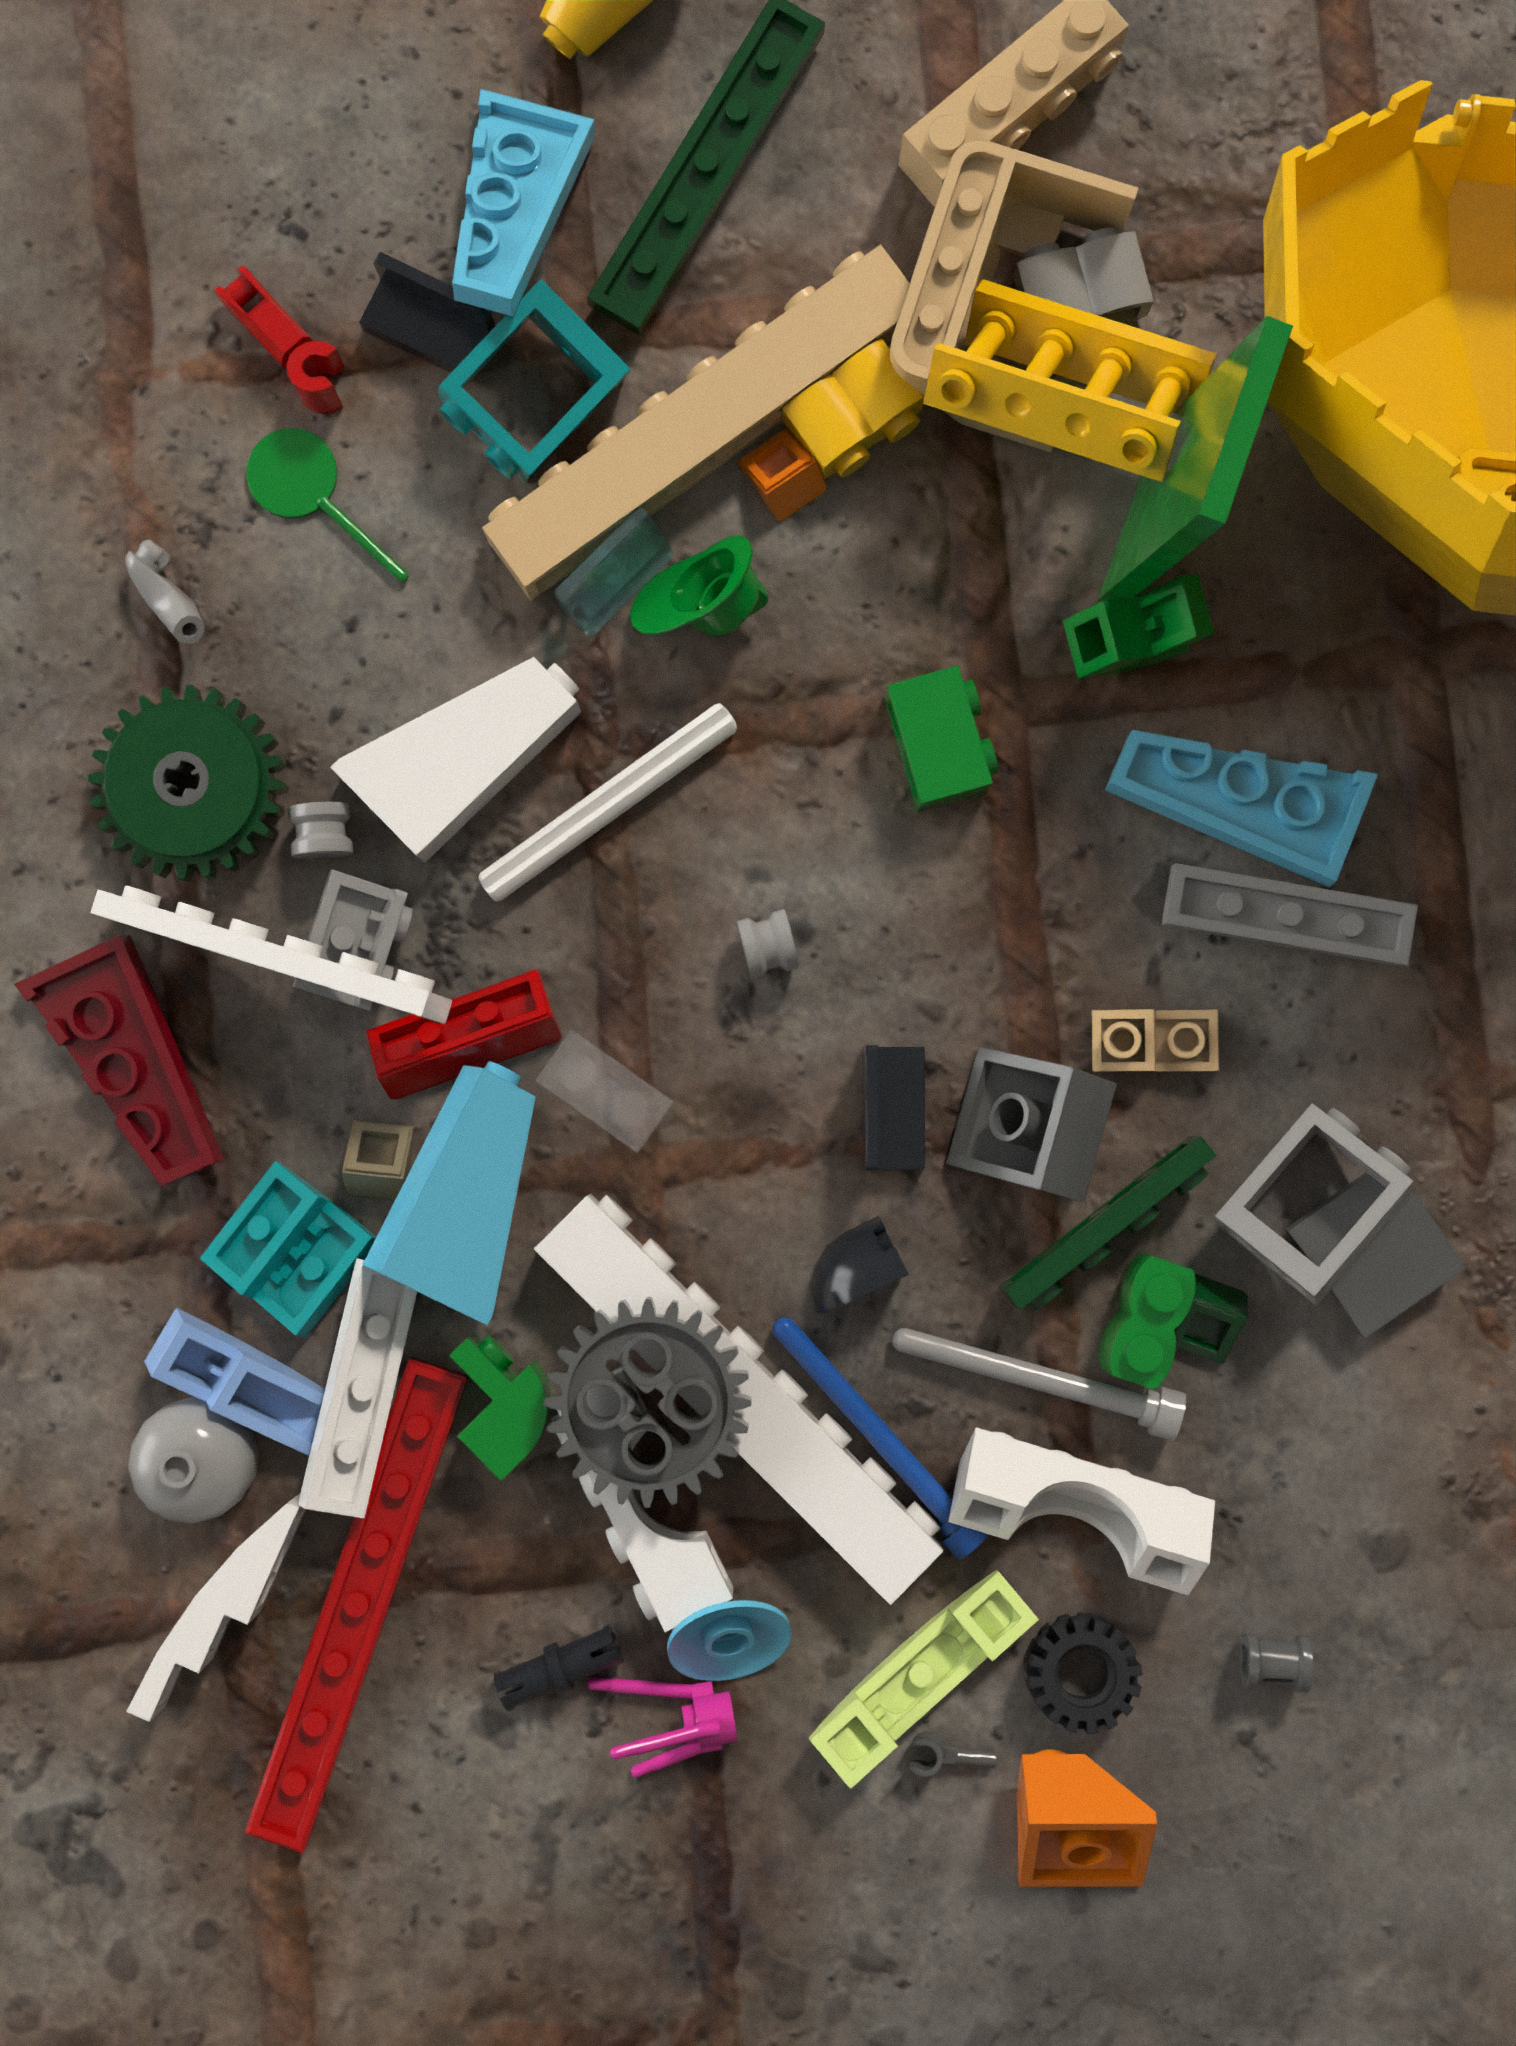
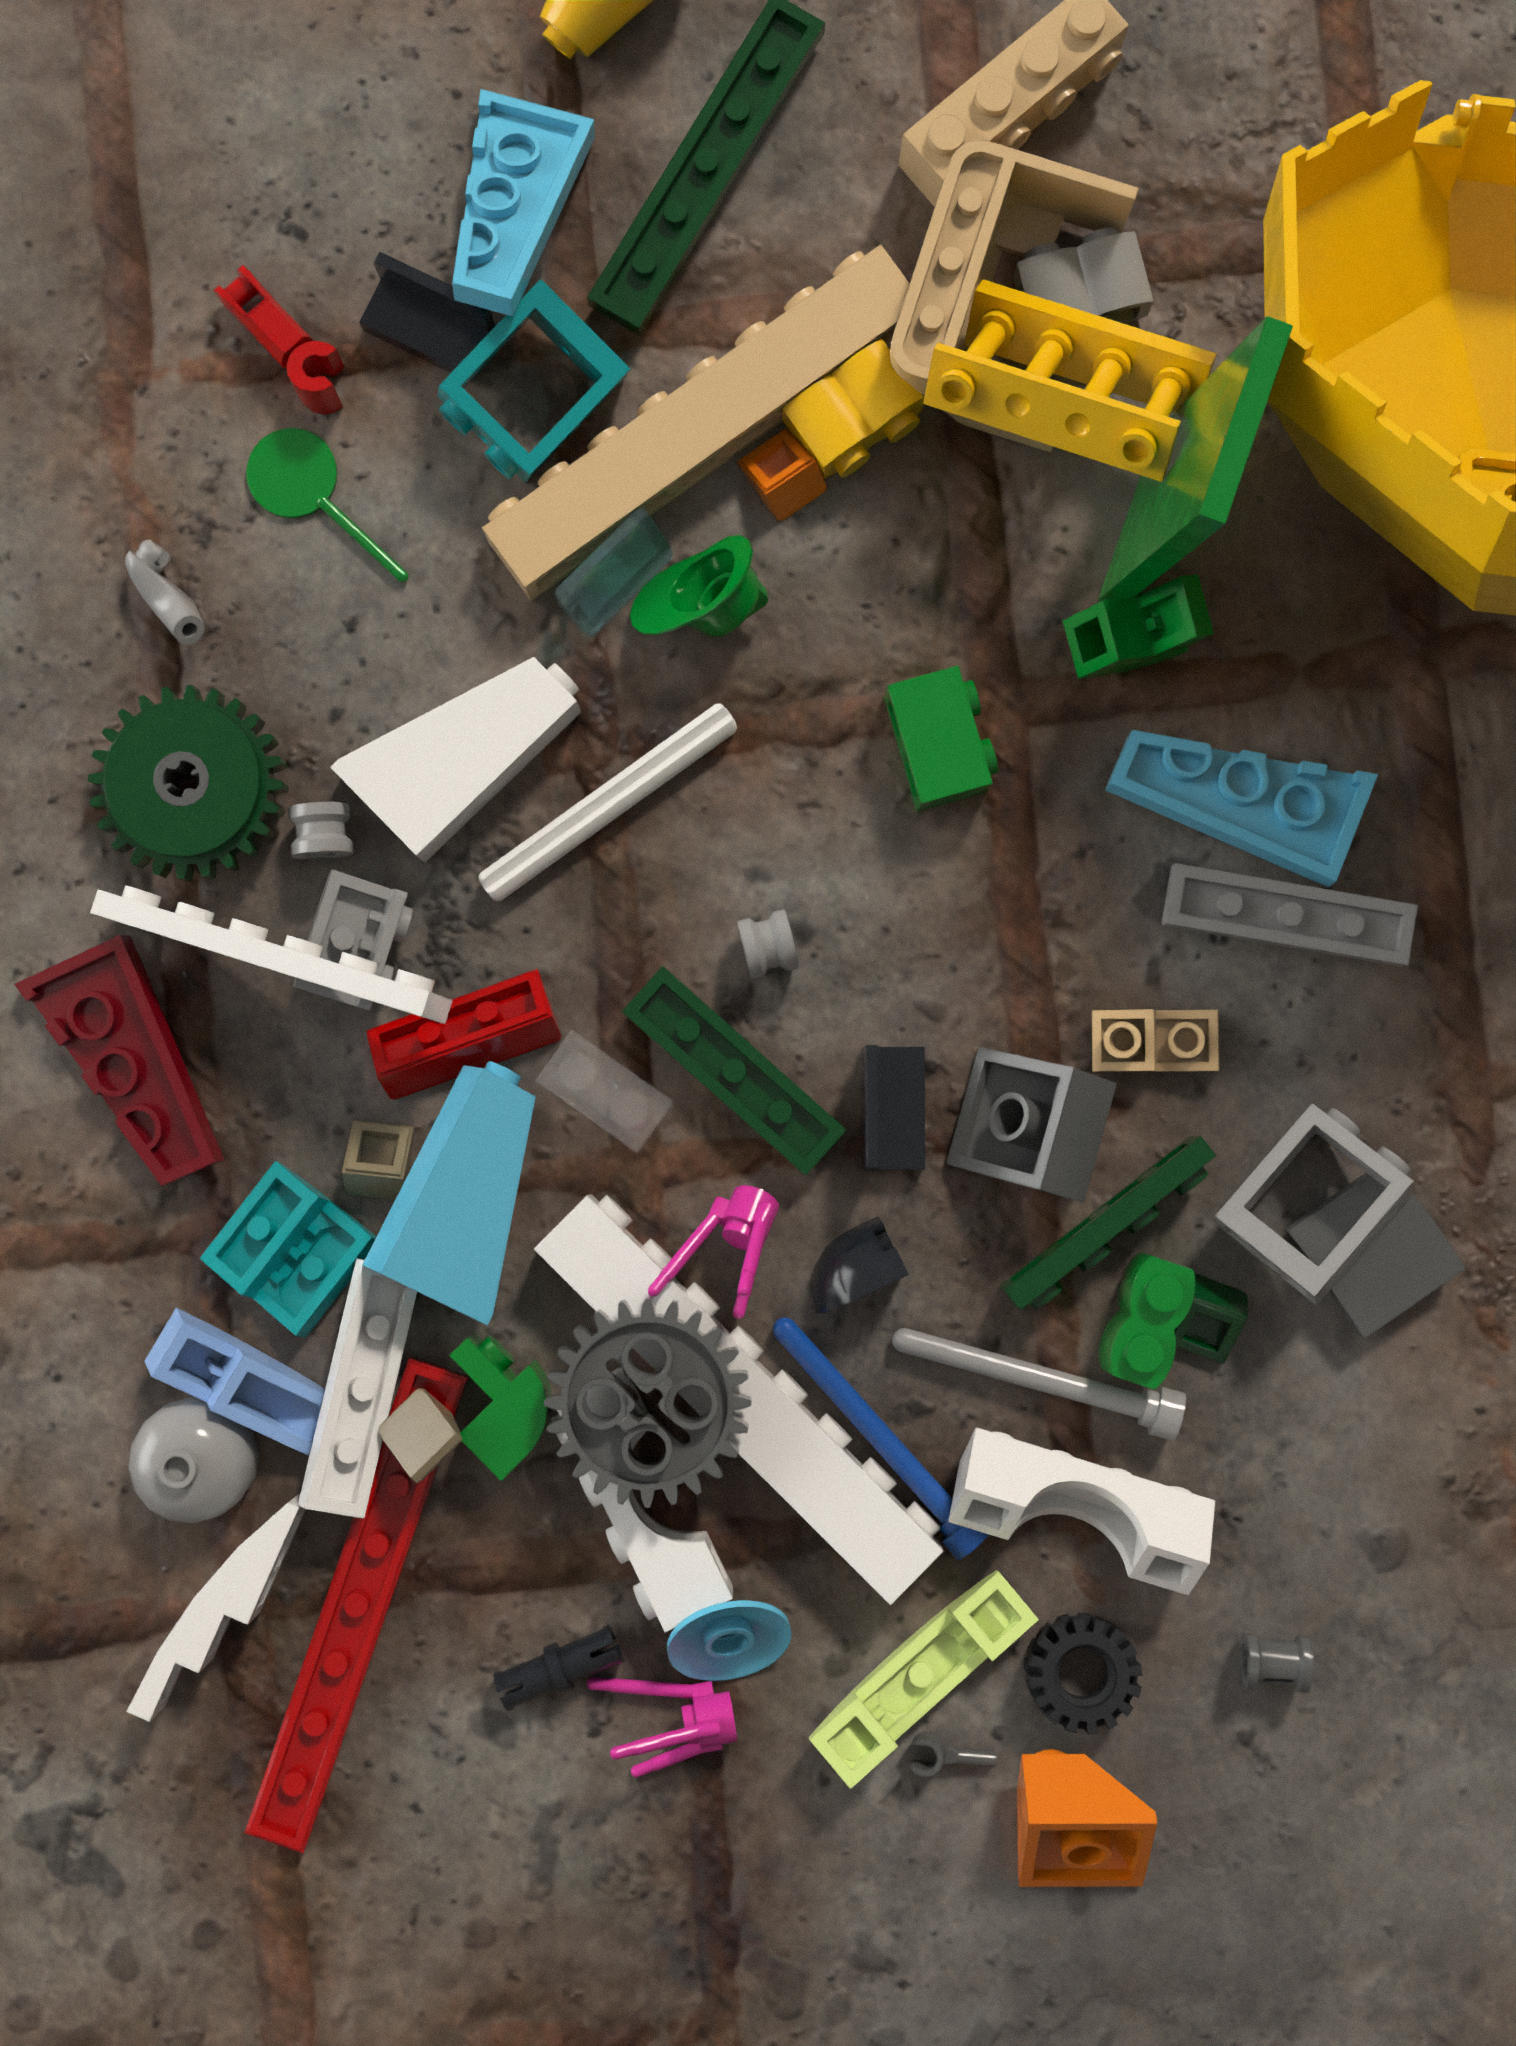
none -> slope [378,1388,463,1483]
none -> dark green plate [622,966,846,1176]
none -> dark pink plant [648,1185,779,1319]

